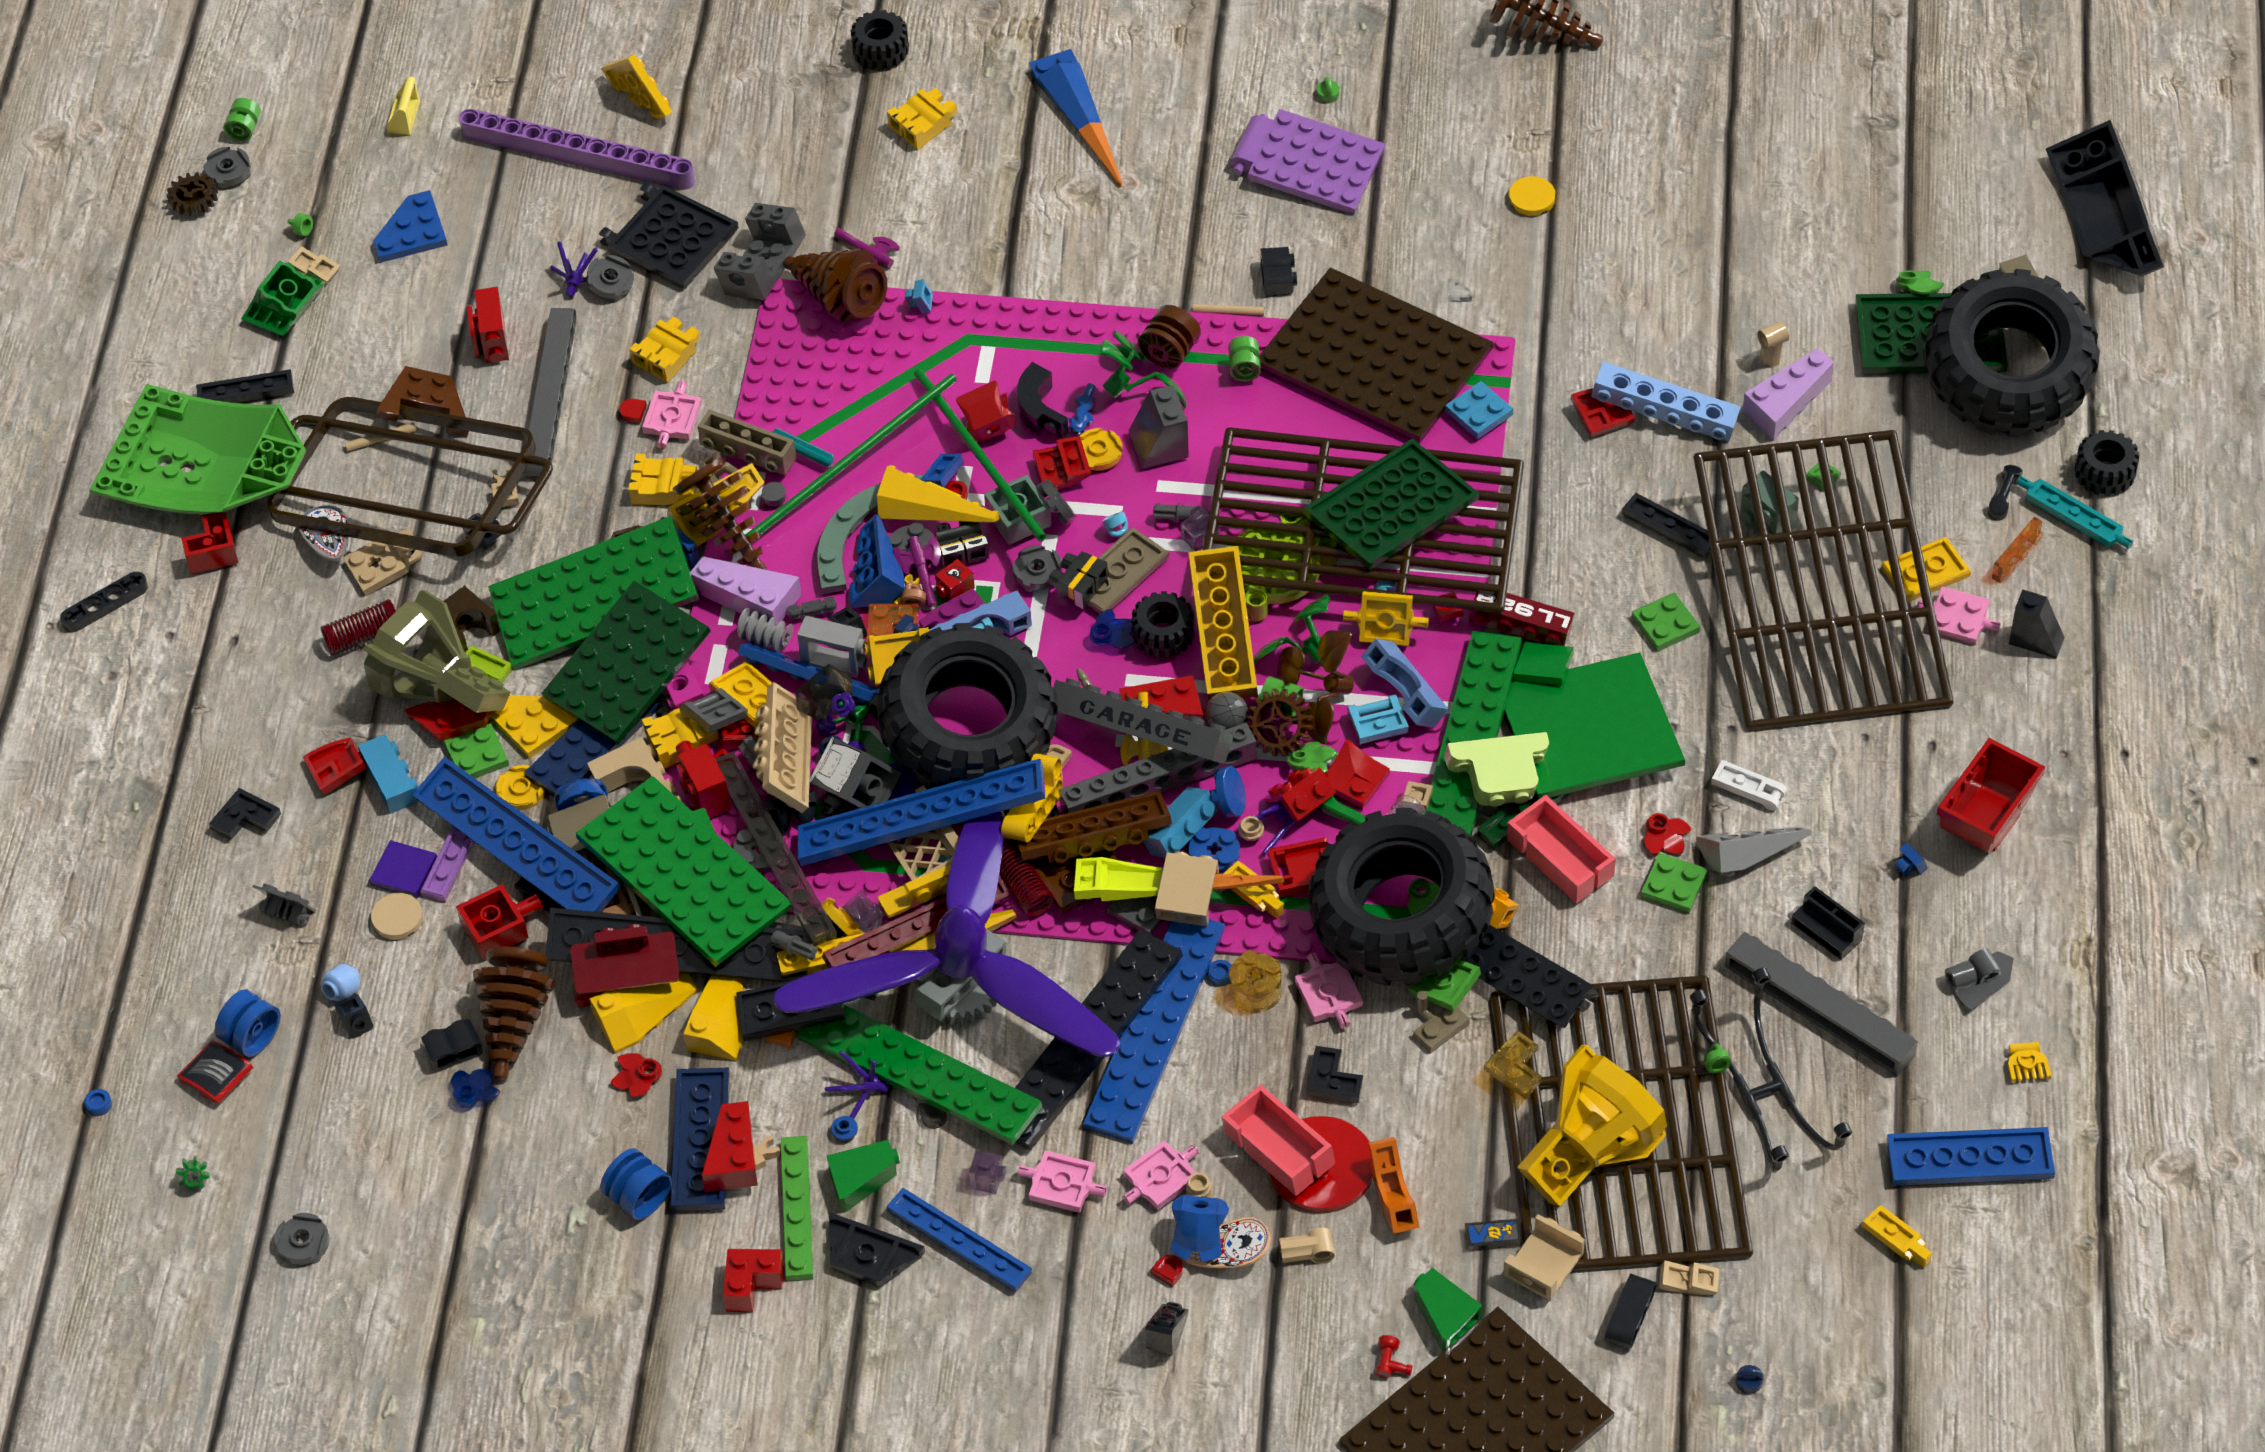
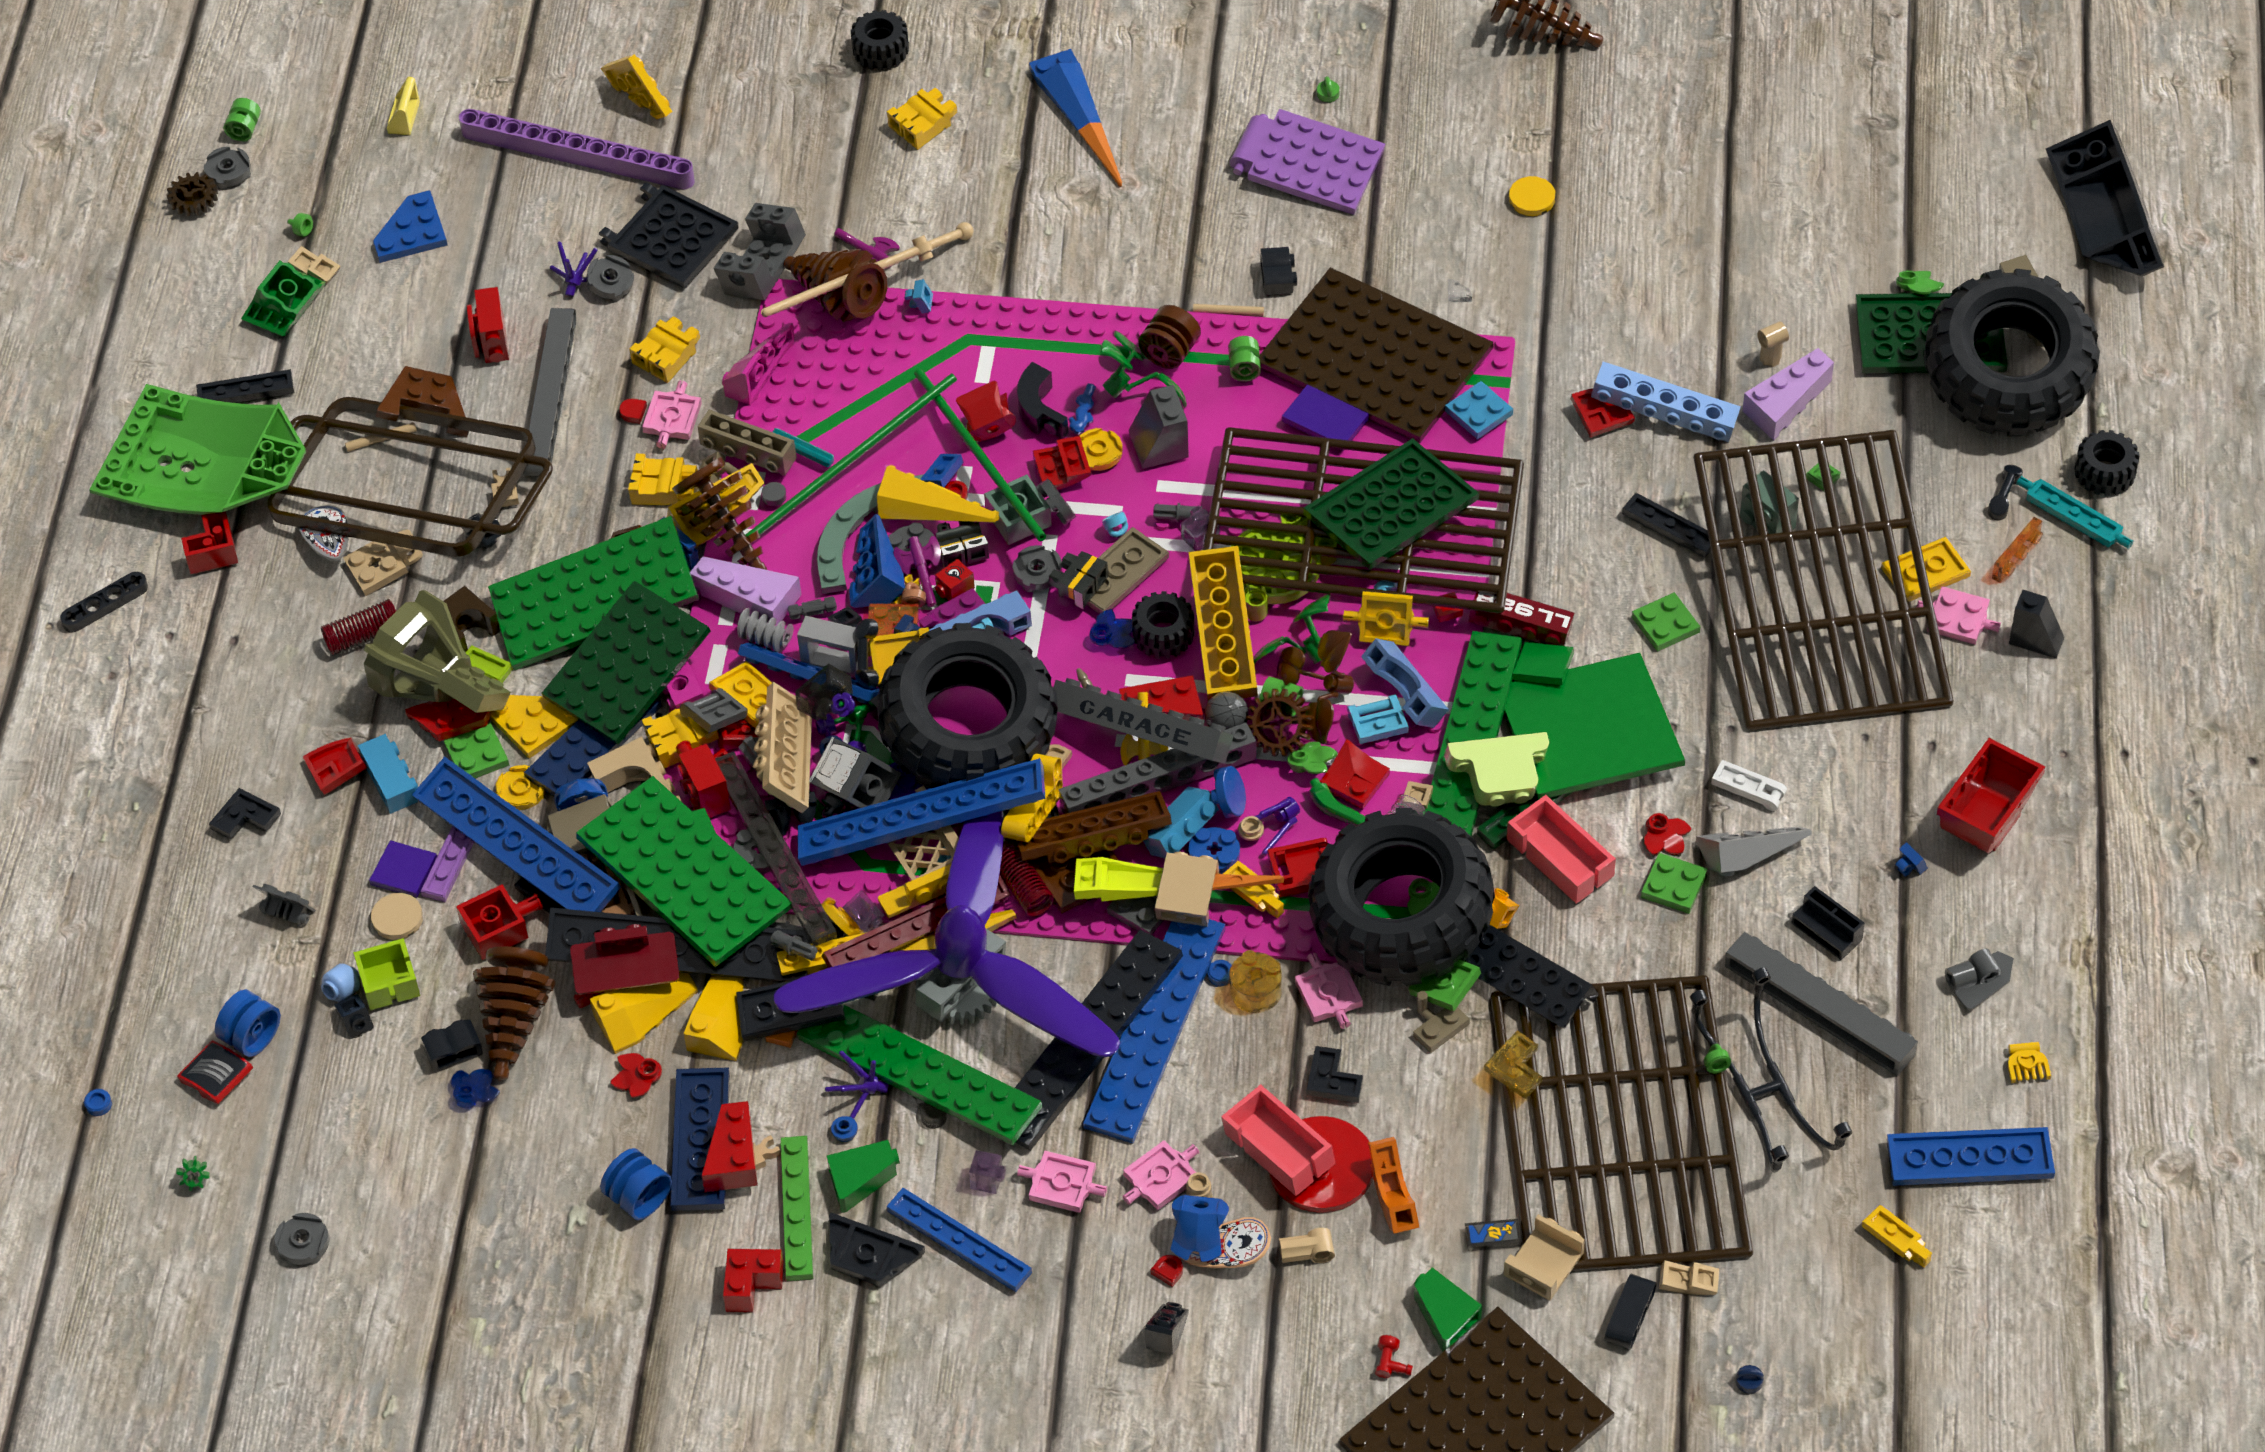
red bracket [1264,767,1336,822] -> none
yellow plate [1517,1045,1667,1207] -> none
none -> lime piece [353,938,420,1010]
none -> dark pink wedge [722,322,795,405]
none -> tan bar [761,222,974,317]
none -> black bar [855,619,879,689]
none -> dark purple tile [1282,385,1369,451]

